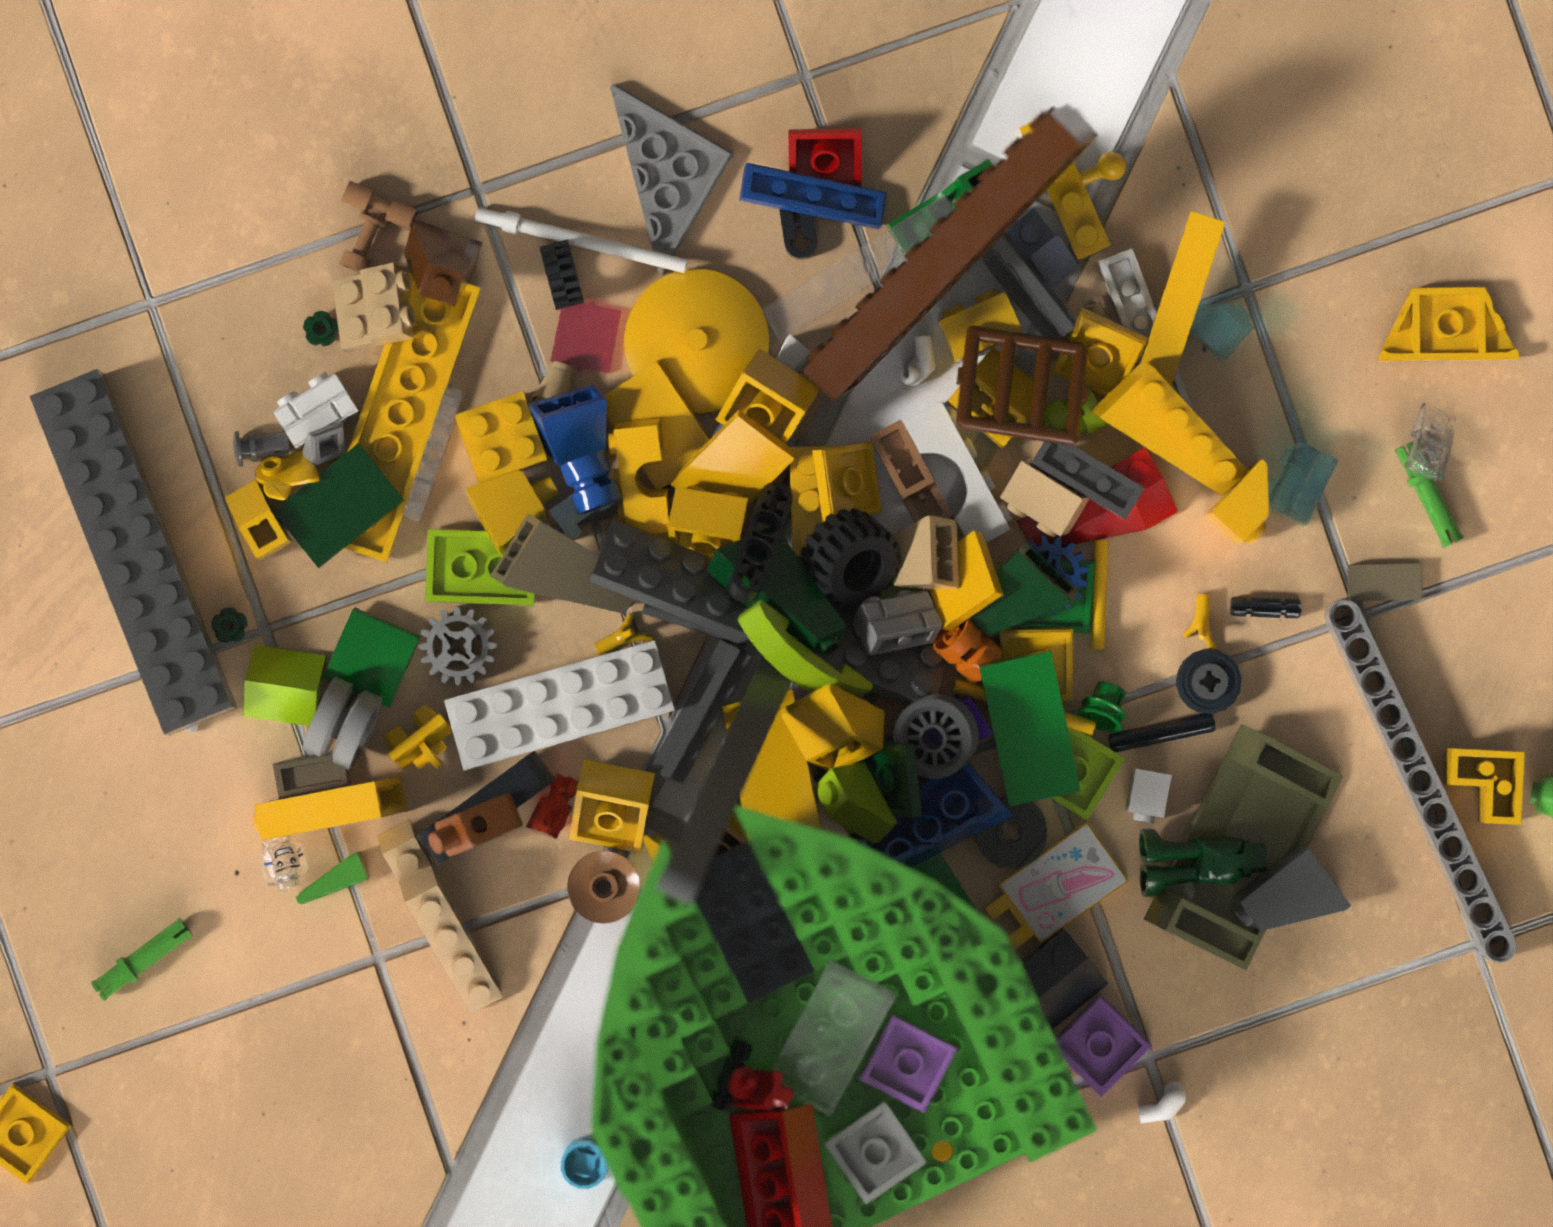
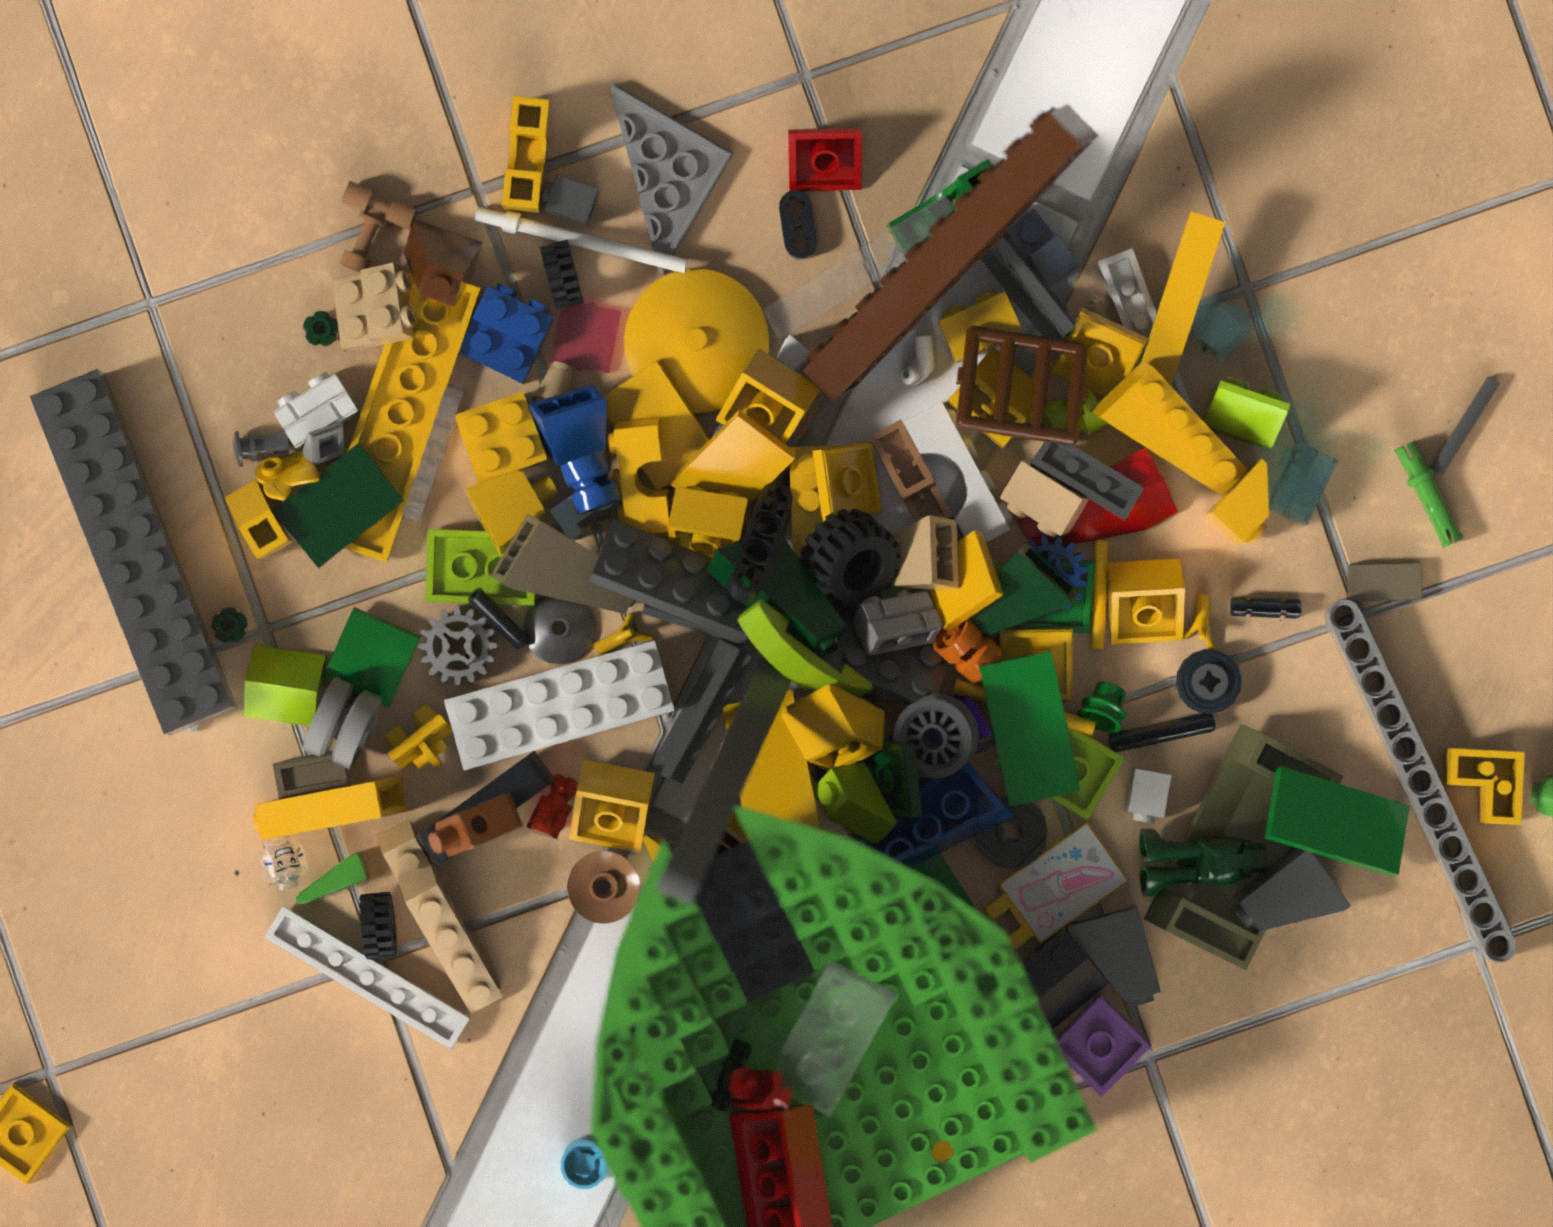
bright green pin [91,917,193,1001] -> none
blue tile [739,163,887,230] -> none
light grey plate [824,1100,927,1204] -> none
medium lavender tile [859,1013,958,1113] -> none
yellow plate [1019,123,1126,261] -> none
white arm [1138,1081,1186,1123] -> none
yellow wing [1378,287,1520,362] -> none
clear slope [1404,402,1456,482] -> none
none -> white plate [264,906,471,1050]
none -> black tyre [359,891,397,960]
none -> blue plate [459,283,555,384]
none -> black piece [468,588,529,650]
none -> yellow arch [502,96,552,213]
none -> flat silver dish [523,596,596,664]
none -> dark grey brick [541,175,599,227]
none -> dark grey slope [1065,906,1161,1006]
none -> yellow slope [1107,558,1185,645]
none -> lime slope [1202,377,1290,450]
none -> green tile [1265,766,1410,877]
none -> dark grey bar [1430,376,1500,476]

